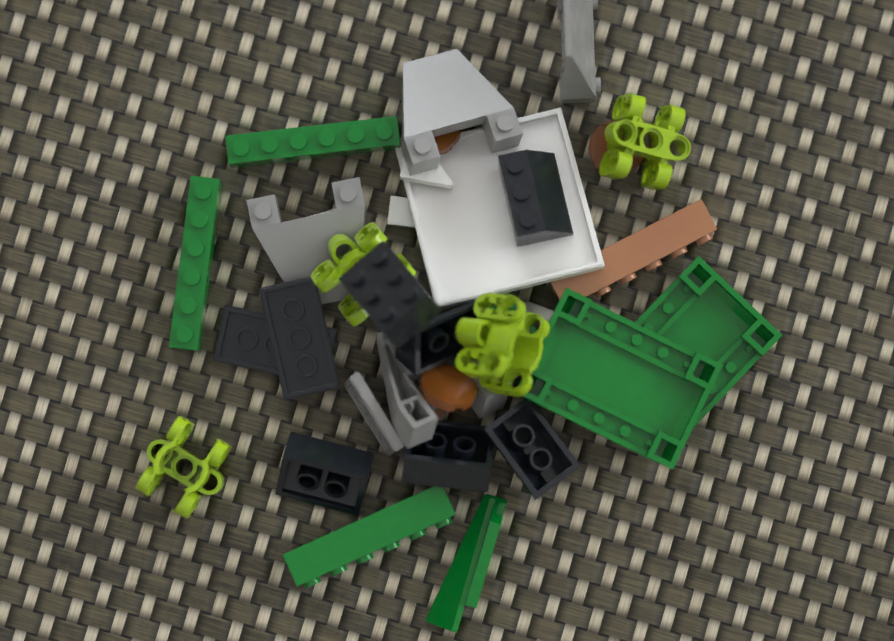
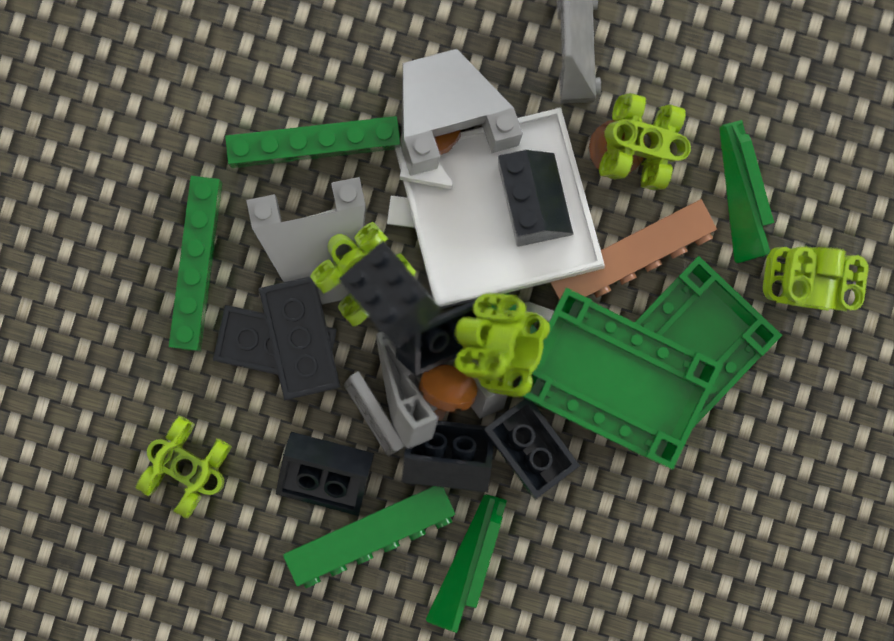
none -> green wedge [719,120,774,263]
none -> lime piece [763,247,868,311]

